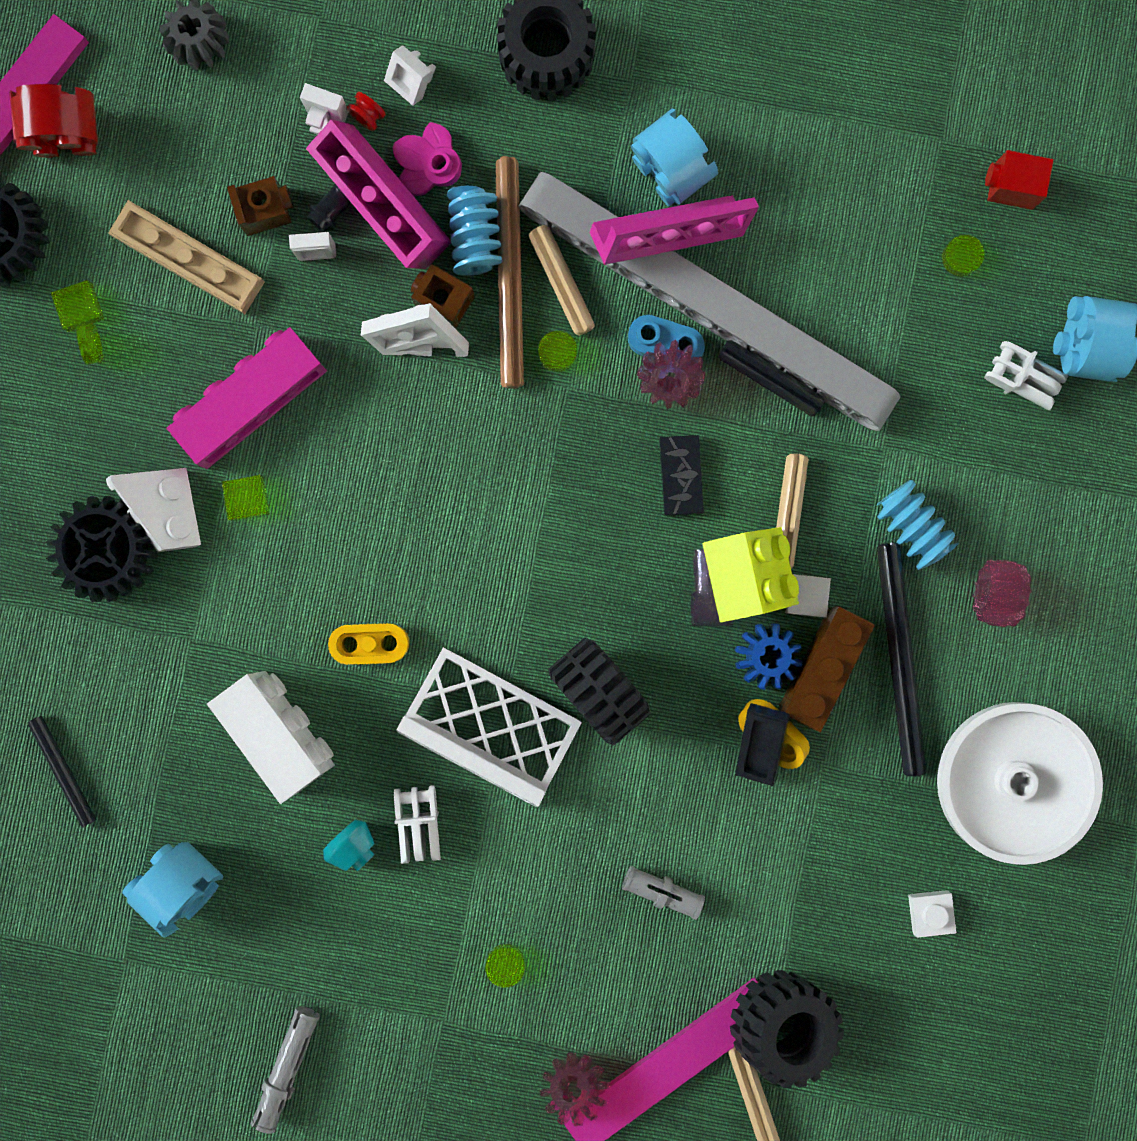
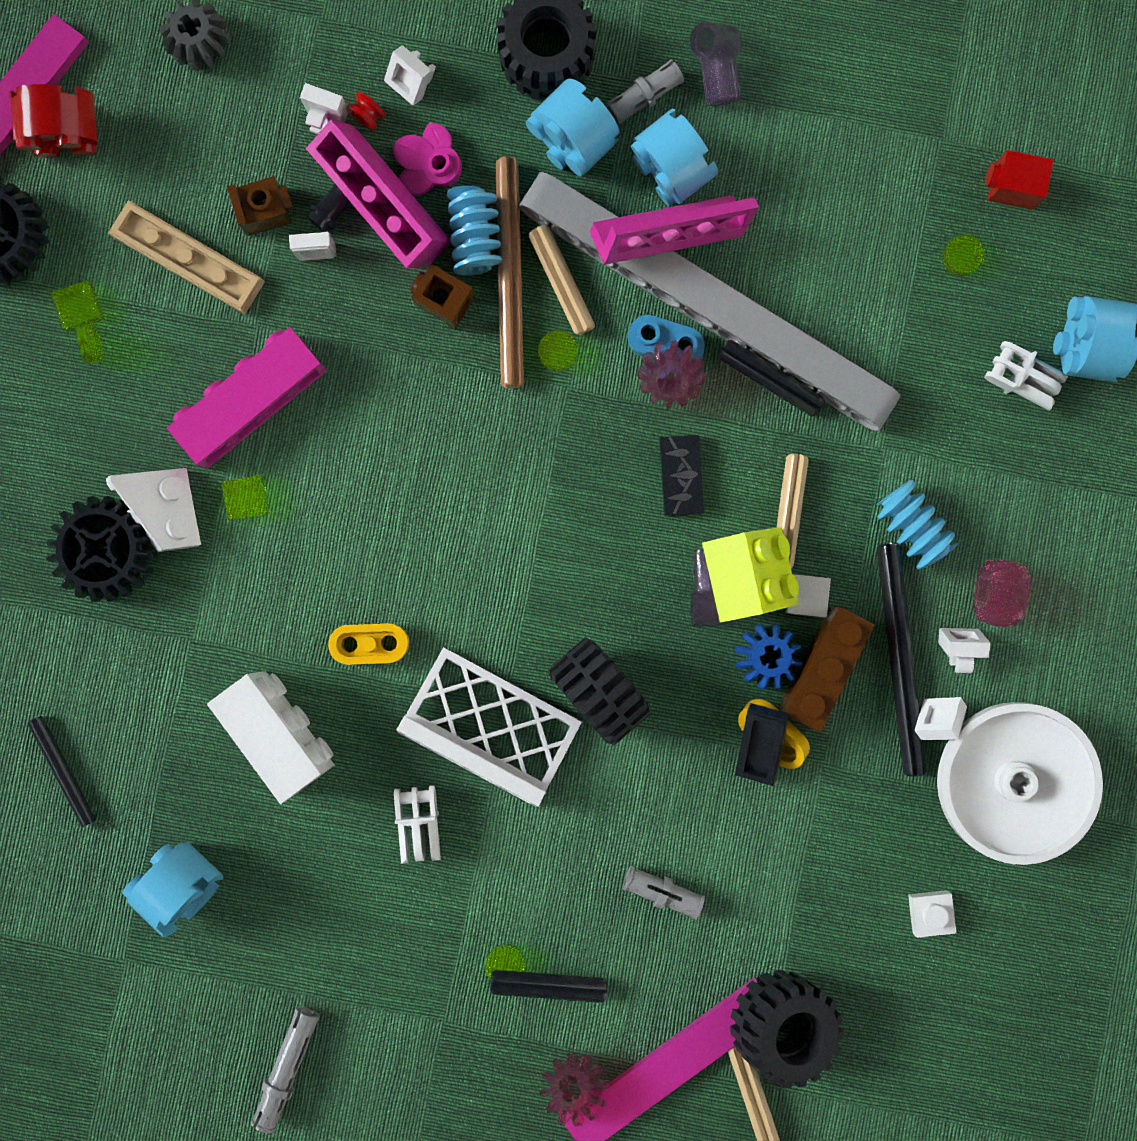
teal cone [323,819,375,871] -> none
white wing [361,303,469,357] -> none
none -> black axle [489,970,607,1003]
none -> medium azure brick [526,78,620,176]
none -> light grey pin [606,59,684,125]
none -> piece [690,21,741,107]
none -> white plate [915,697,967,740]
none -> white tile [938,628,990,673]

